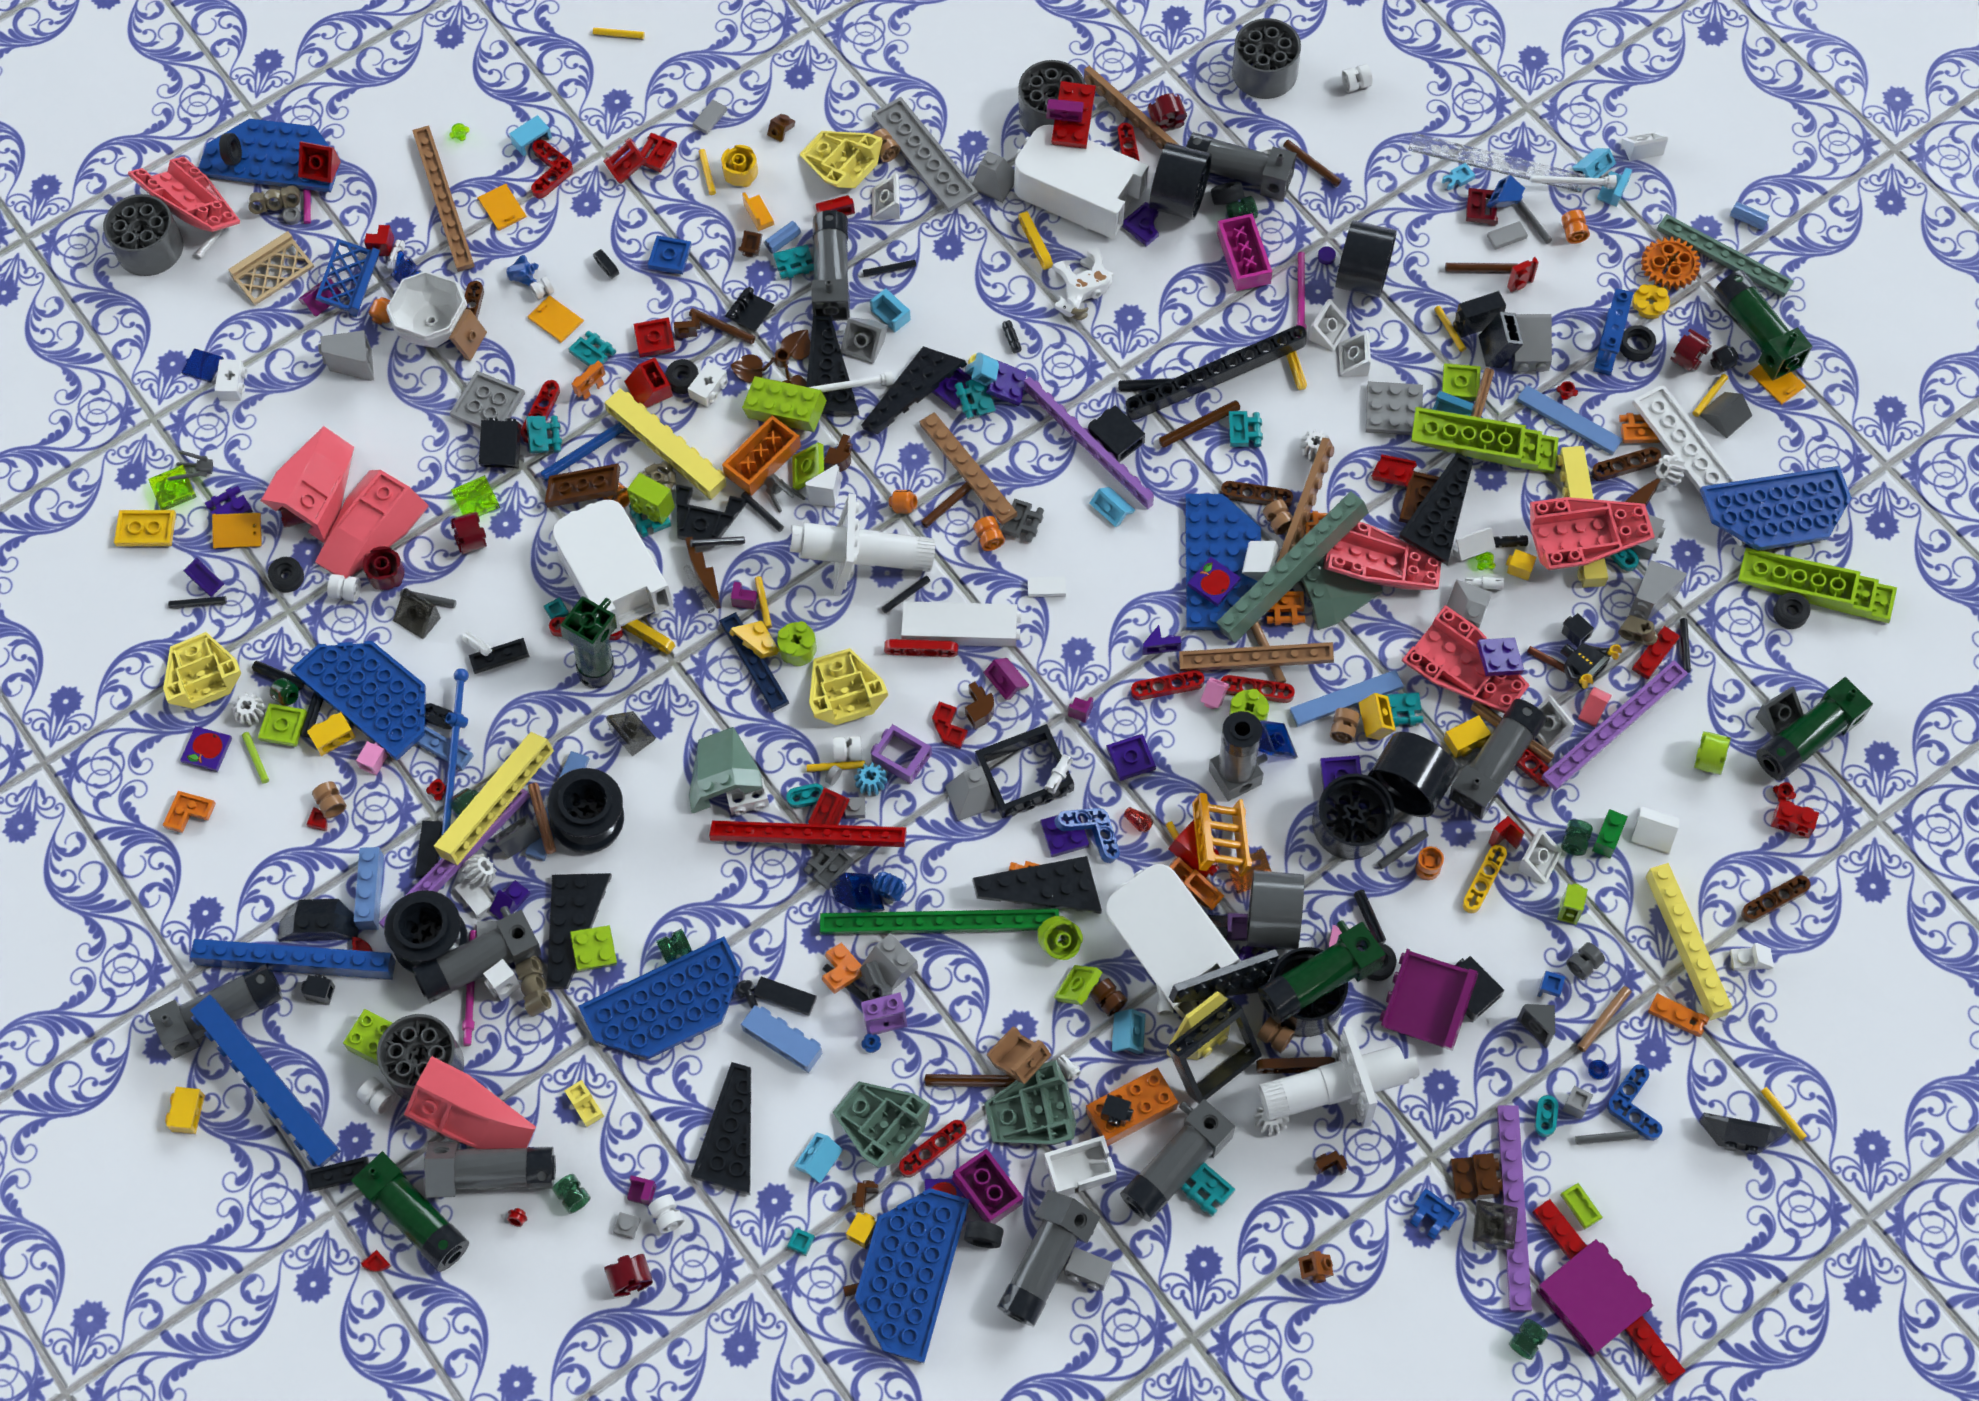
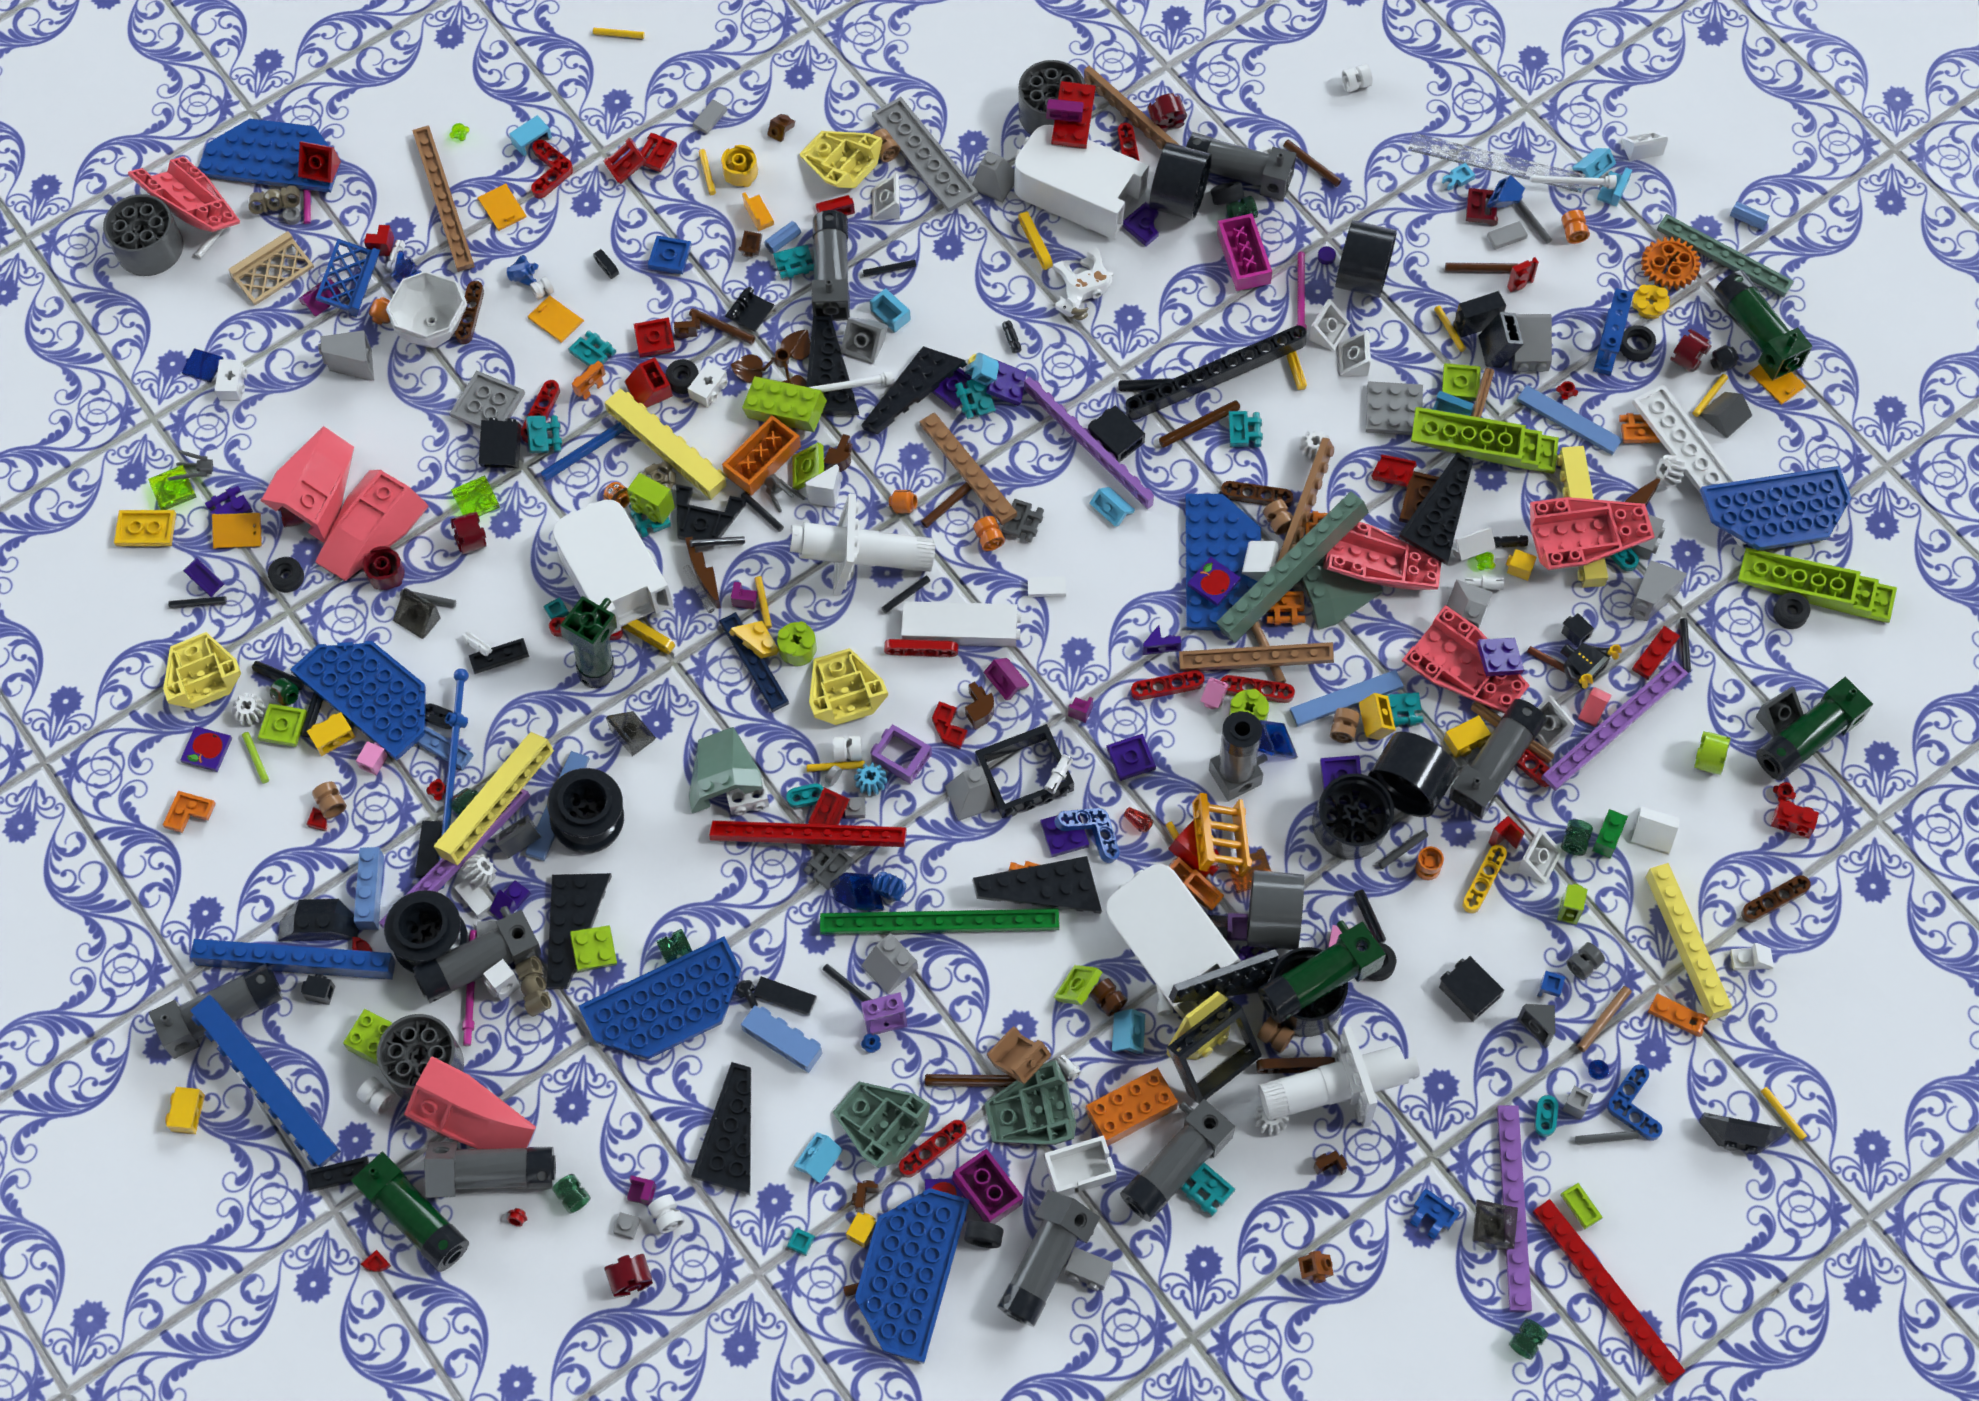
black tyre [219,133,242,165] -> none
white wheel [327,574,361,602] -> none
medium nougat plate [449,309,487,361] -> none
nougat axle [528,782,556,854] -> none
reddish brown plate [545,463,621,508] -> none
light yellow slope [564,1080,604,1127] -> none
orange plate [822,942,862,994] -> none
dark grey piece [859,961,893,1000] -> none
lime brick [1038,916,1083,960] -> none
black brick [1101,1094,1134,1127] -> none
dark grey wheel [1232,18,1301,99] -> none
magenta panel [1379,948,1478,1051] -> none
reddish brown plate [1450,1153,1503,1201] -> none
magenta panel [1536,1239,1654,1356] -> none
reddish brown beam [1591,447,1661,481] -> none
dark tan piece [1618,615,1658,646] -> none

